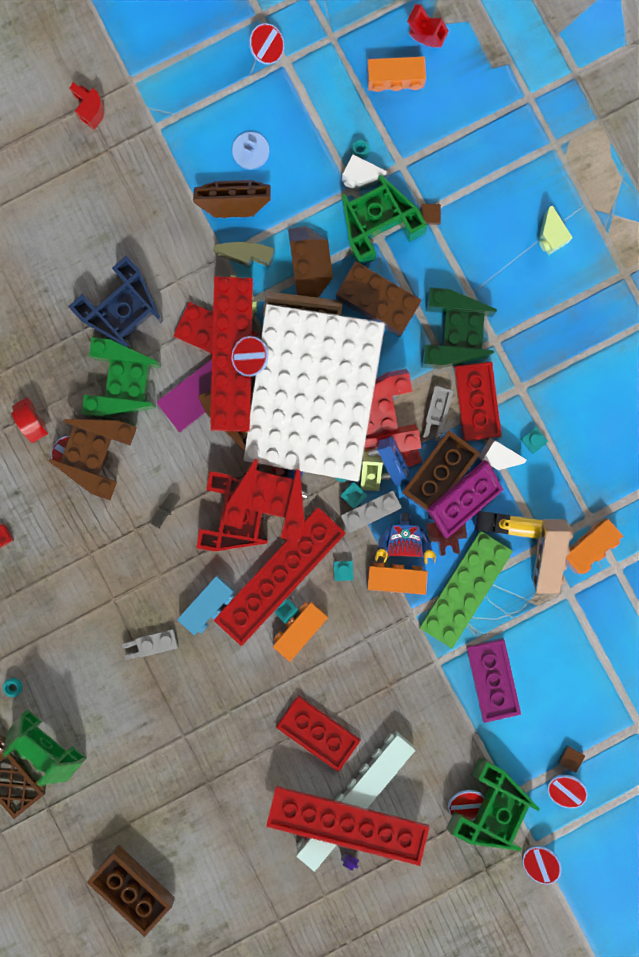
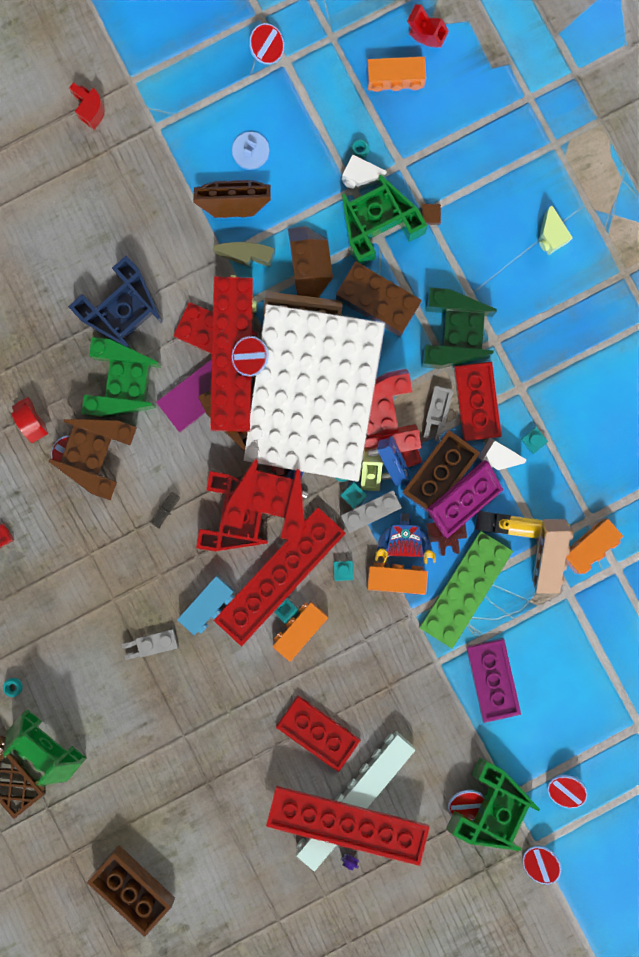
reddish brown tile [558,745,585,773] -> none

